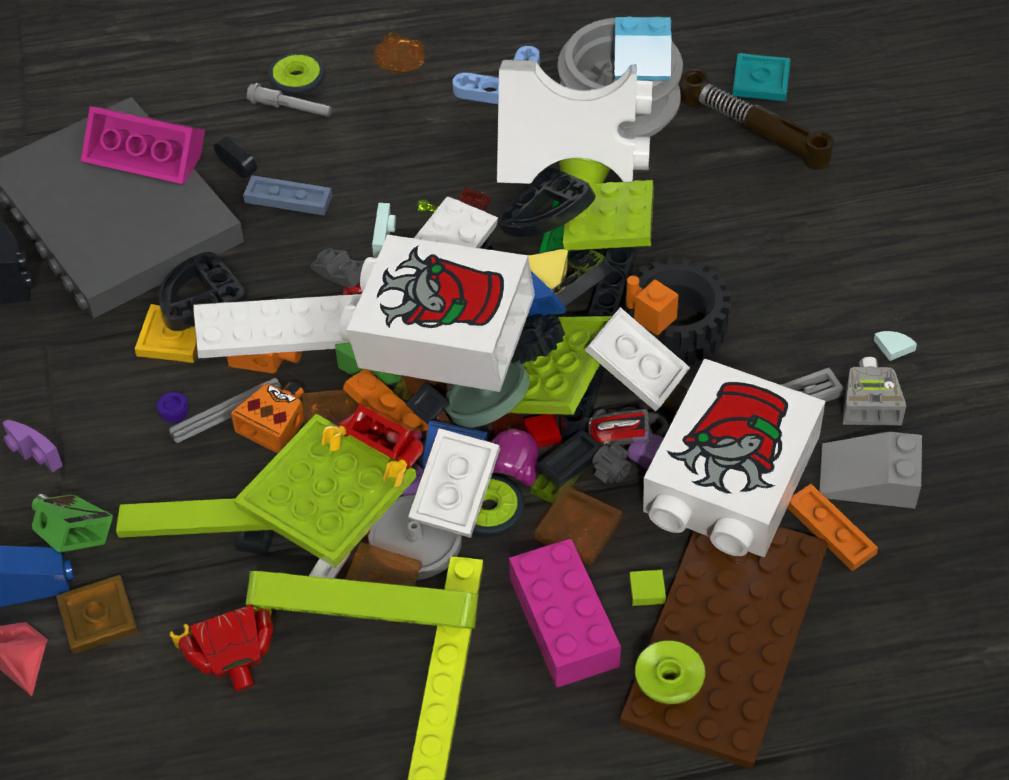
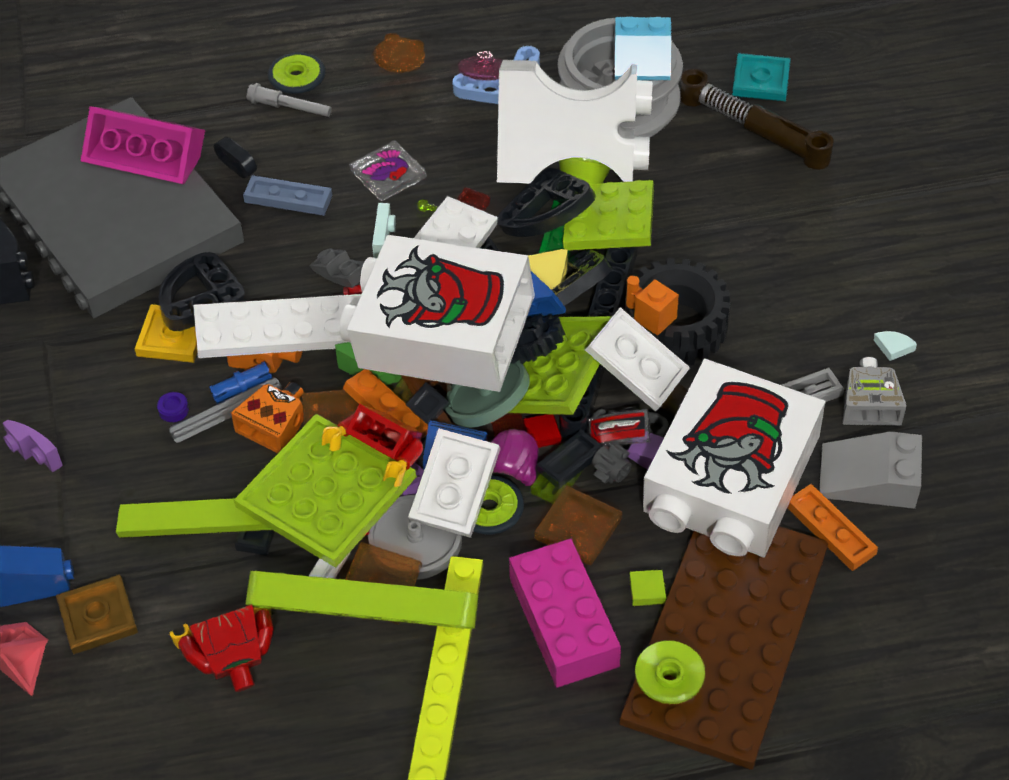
bright green torso [32,494,113,553] -> none
none -> blue pin [209,361,272,404]
none -> clear tile [350,140,427,202]
none -> clear pink dish [458,52,503,80]

